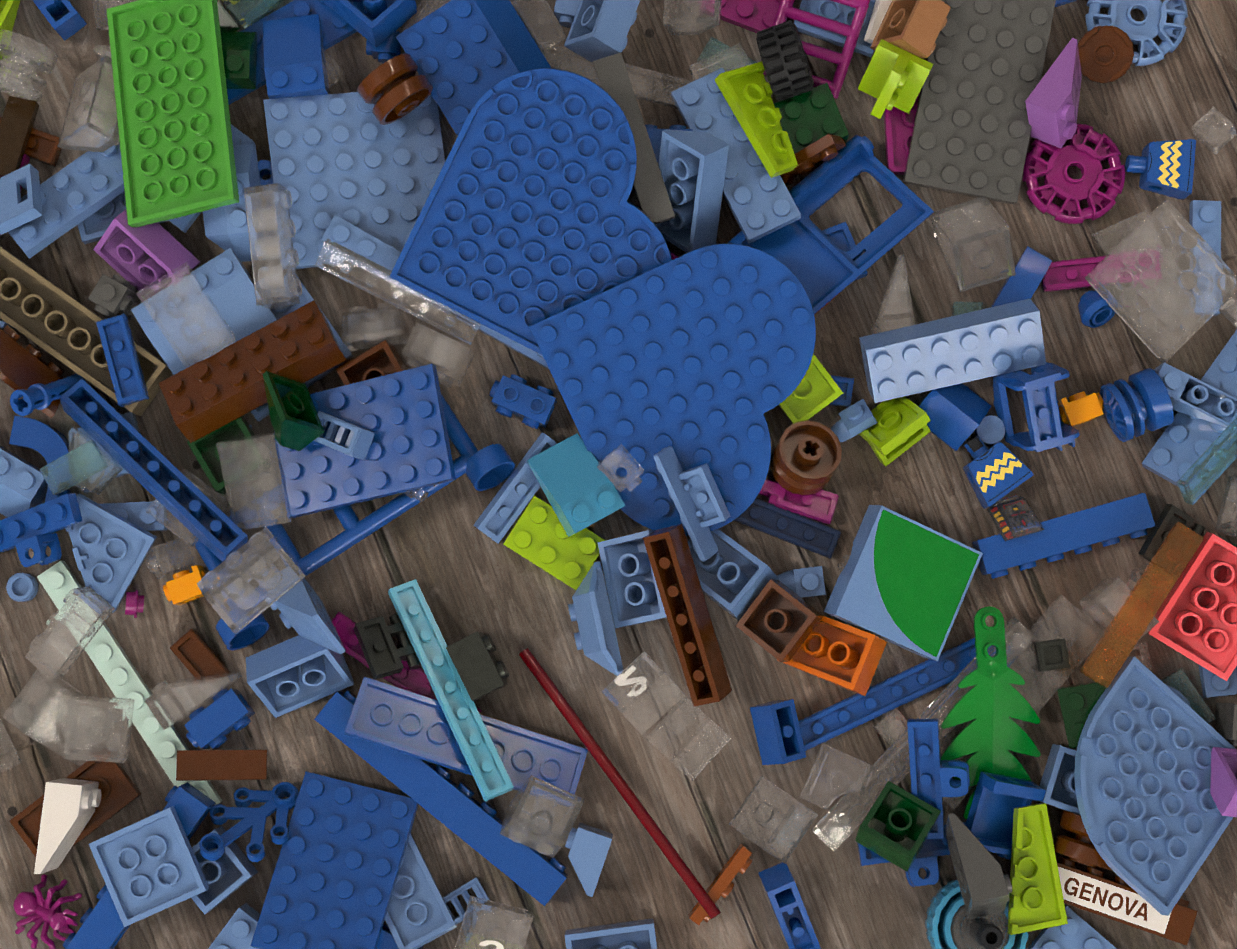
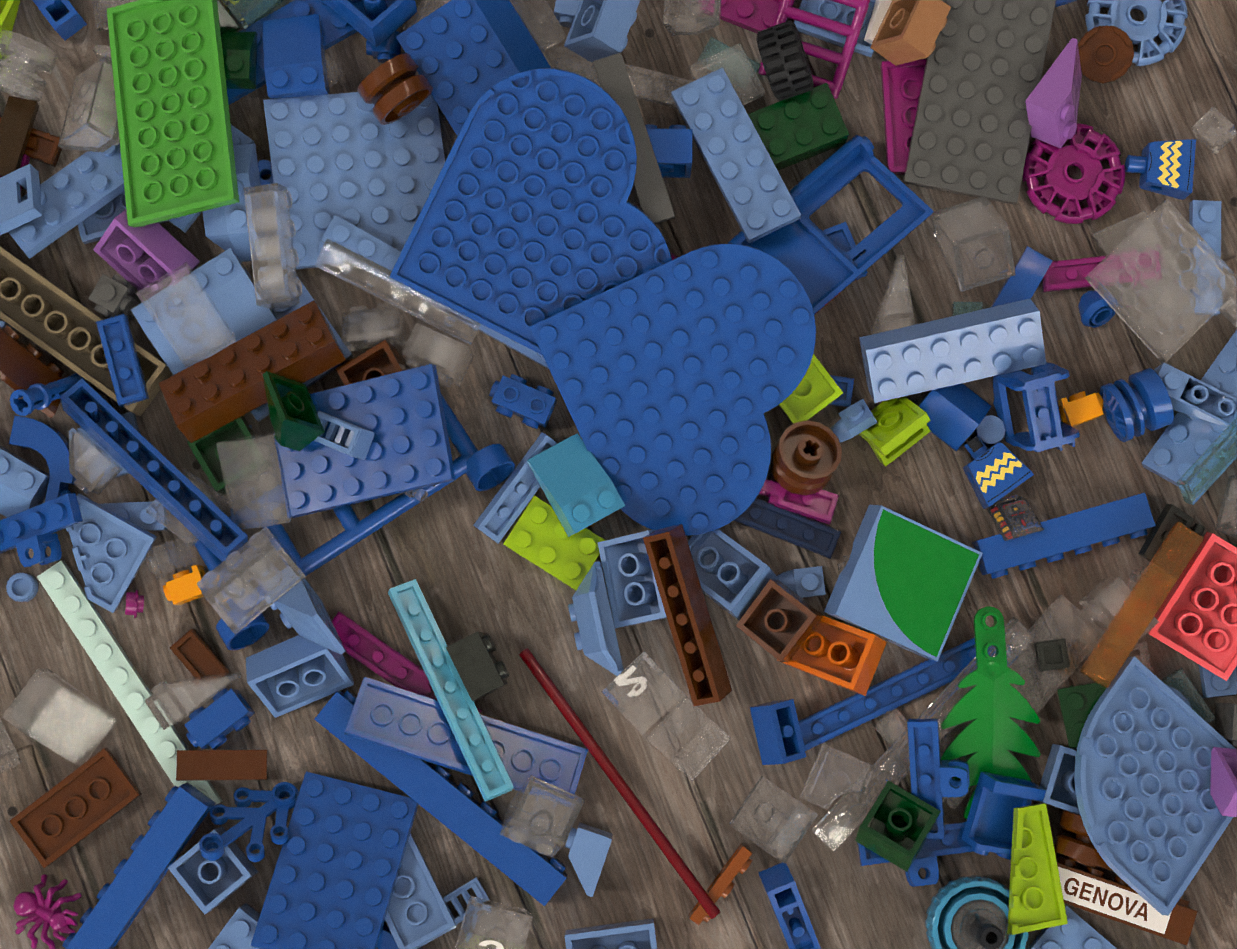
clear brick [25,586,115,680] -> none
white slope [34,778,101,874] -> none
clear light blue tile [40,440,108,495] -> none
clear brick [63,695,134,763] -> none
medium blue plate [89,806,209,927] -> none
pearl dark grey plate [353,613,421,680] -> none
clear brick [597,444,644,493] -> none
medium blue bracket [654,446,731,562] -> none
medium blue slope [656,129,729,253] -> none
lime wing [715,61,798,178] -> none
reddish brown hinge [780,134,846,186] -> none
lime bracket [858,39,933,119] -> none
dark grey slope [945,813,1012,919] -> none

